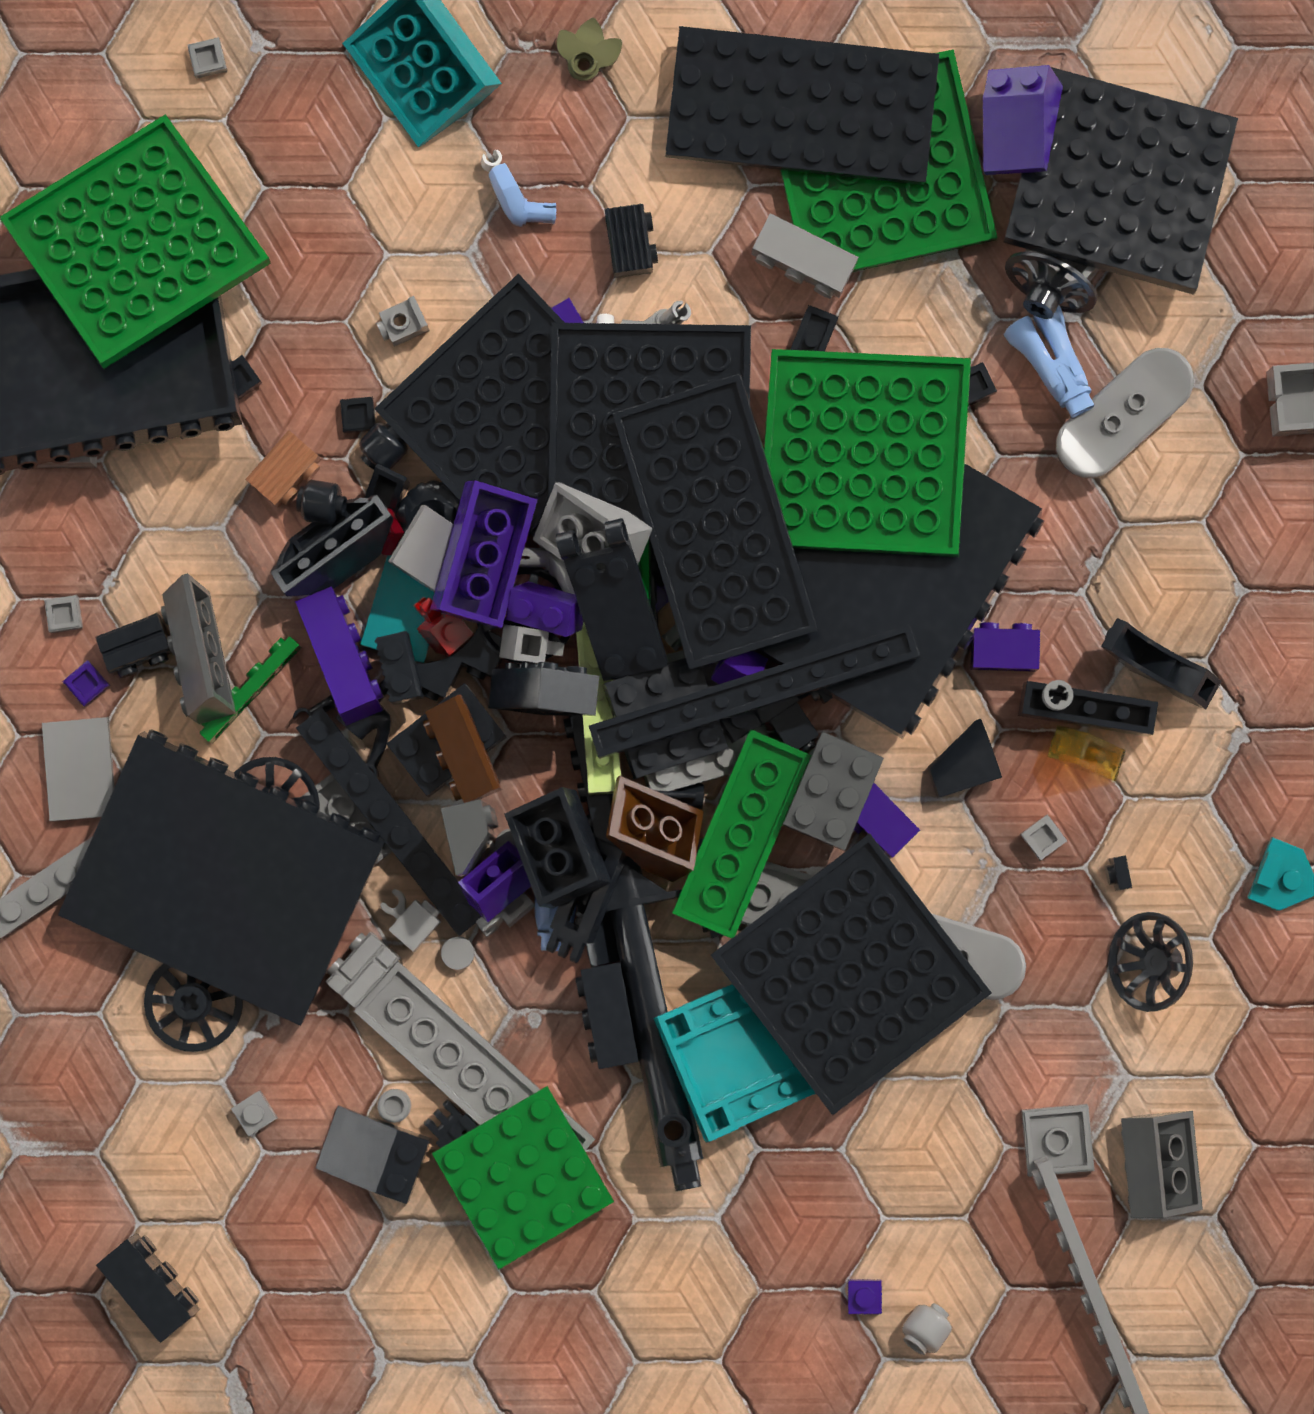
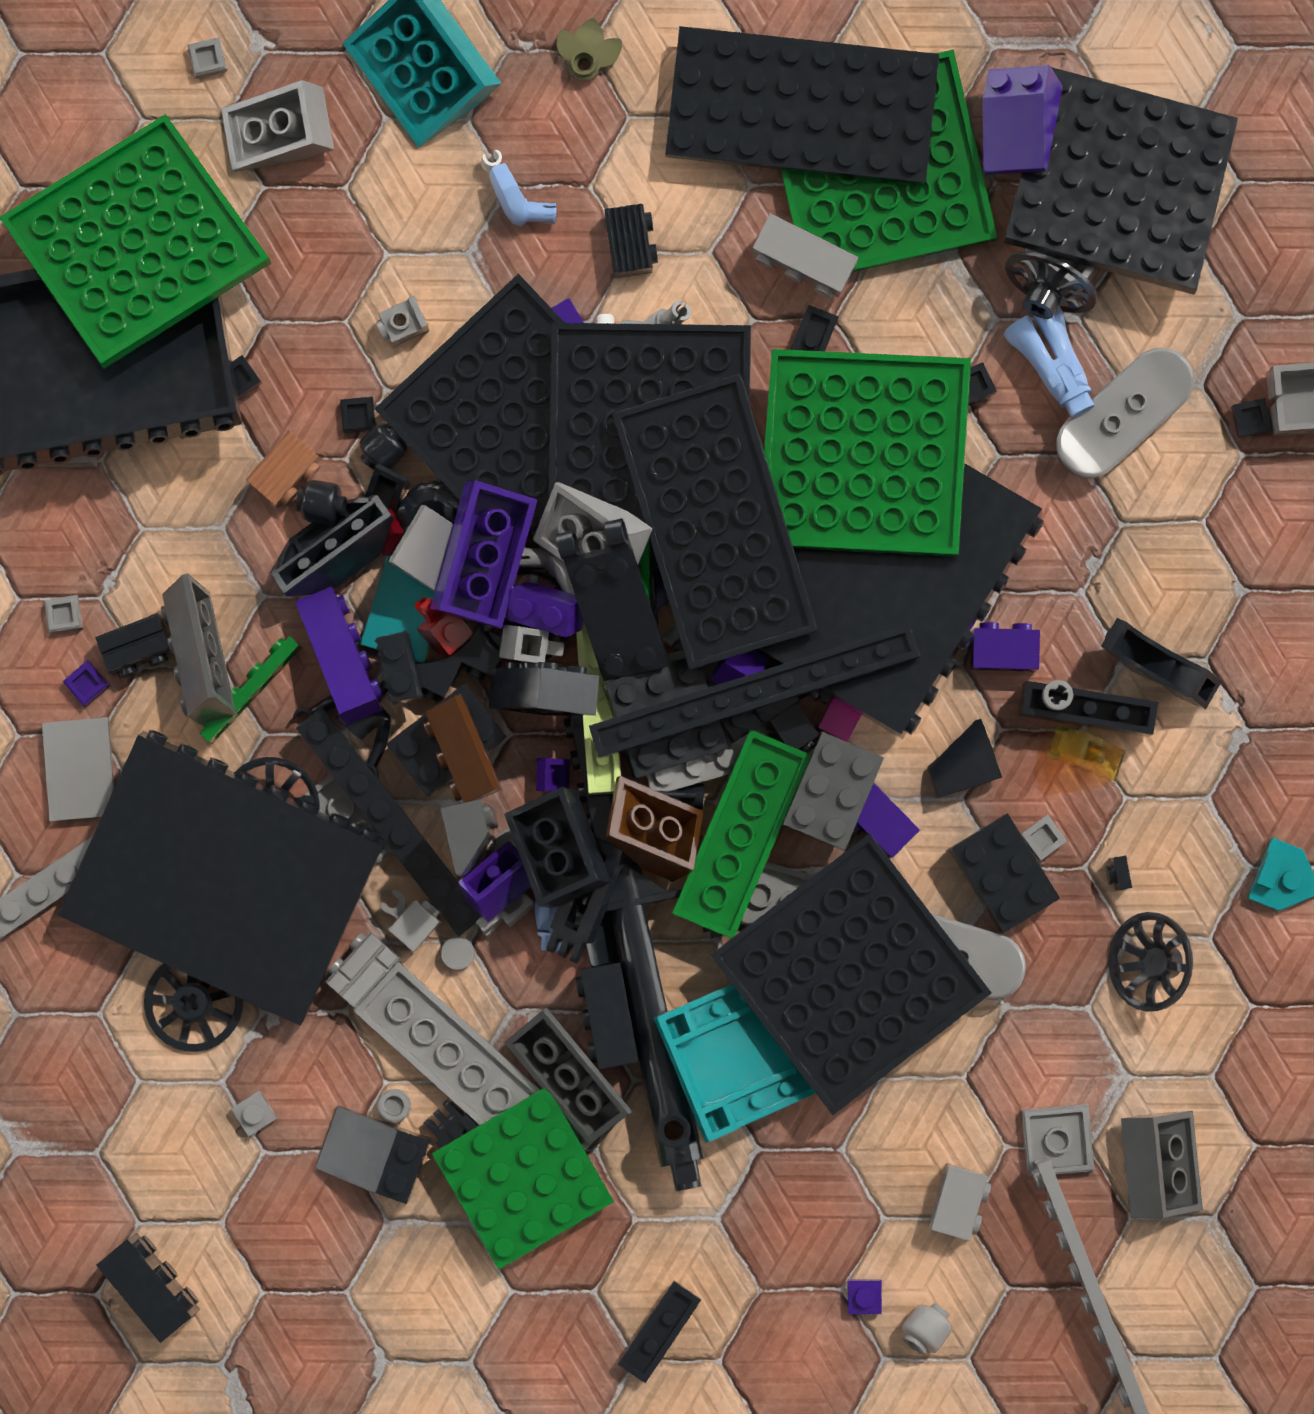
none -> light grey slope [221,80,334,172]
none -> dark grey slope [505,1008,632,1145]
none -> dark purple plate [536,758,570,792]
none -> black plate [618,1280,702,1383]
none -> dark pink tile [818,698,861,742]
none -> light grey brick [928,1163,991,1241]
none -> black brick [948,813,1060,933]
none -> black plate [1231,398,1272,438]

